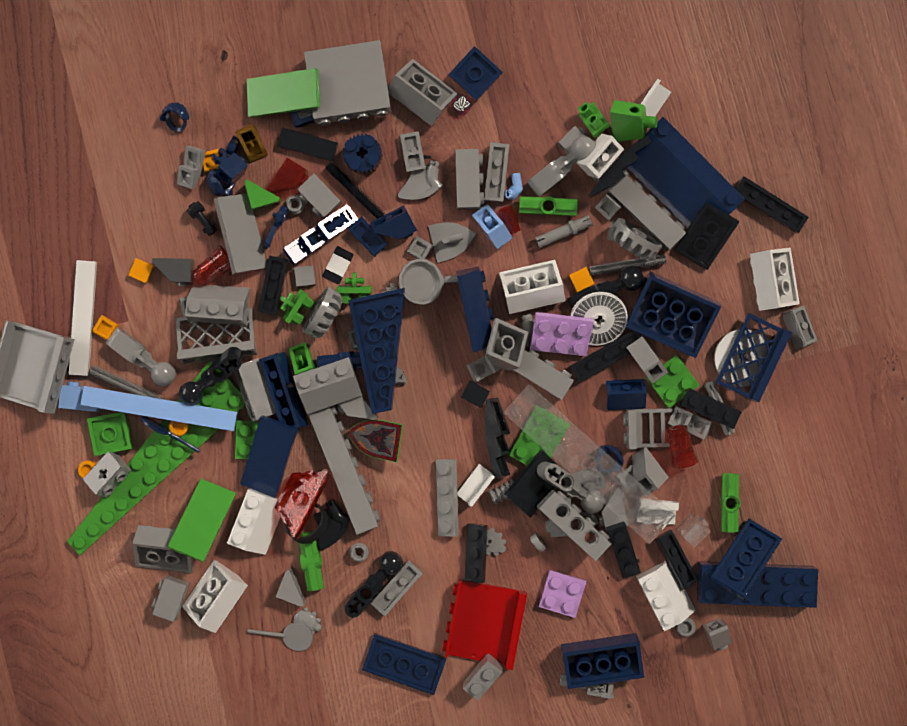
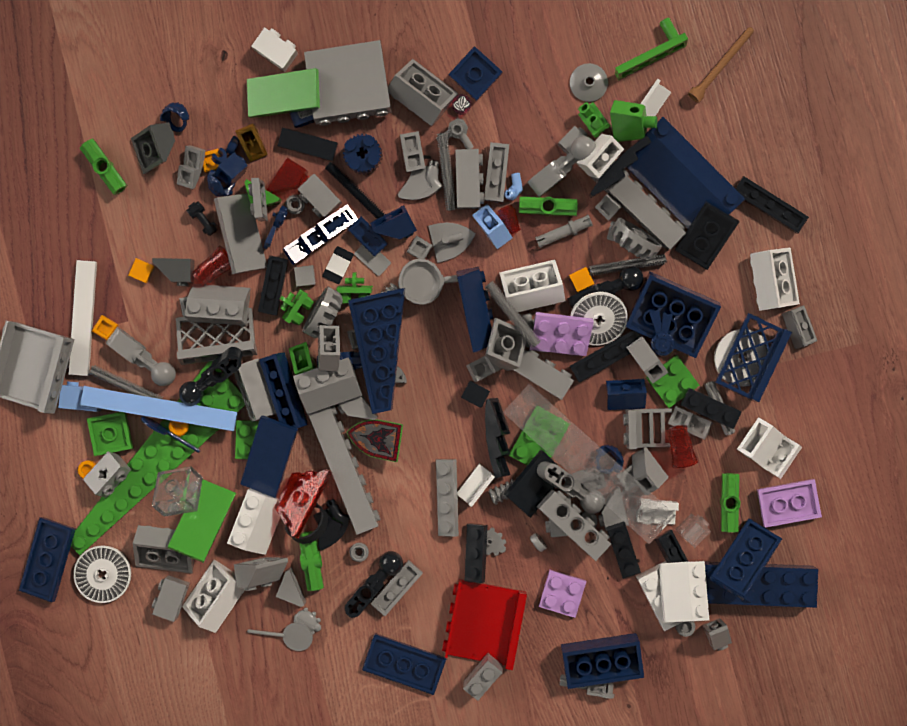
none -> dark blue tile [19,517,76,602]
none -> piece [74,545,131,603]
none -> bright green piece [80,138,128,195]
none -> dark grey slope [131,122,175,174]
none -> clear brick [152,466,203,517]
none -> light grey slope [234,557,288,591]
none -> light grey plate [249,178,268,222]
none -> white brick [251,27,298,72]
none -> light grey brick [318,325,340,371]
none -> light grey sticker [354,245,391,276]
none -> light grey piece [436,118,474,149]
none -> light grey axle [436,133,457,211]
none -> light grey axle [485,281,541,348]
none -> light grey dish [570,63,608,102]
none -> bright green piece [615,18,688,80]
none -> dark blue piece [650,310,675,356]
none -> white slope [659,561,709,623]
none -> medium nougat piece [688,27,754,103]
none -> white piece [737,417,802,479]
none -> lavender plate [757,479,822,528]

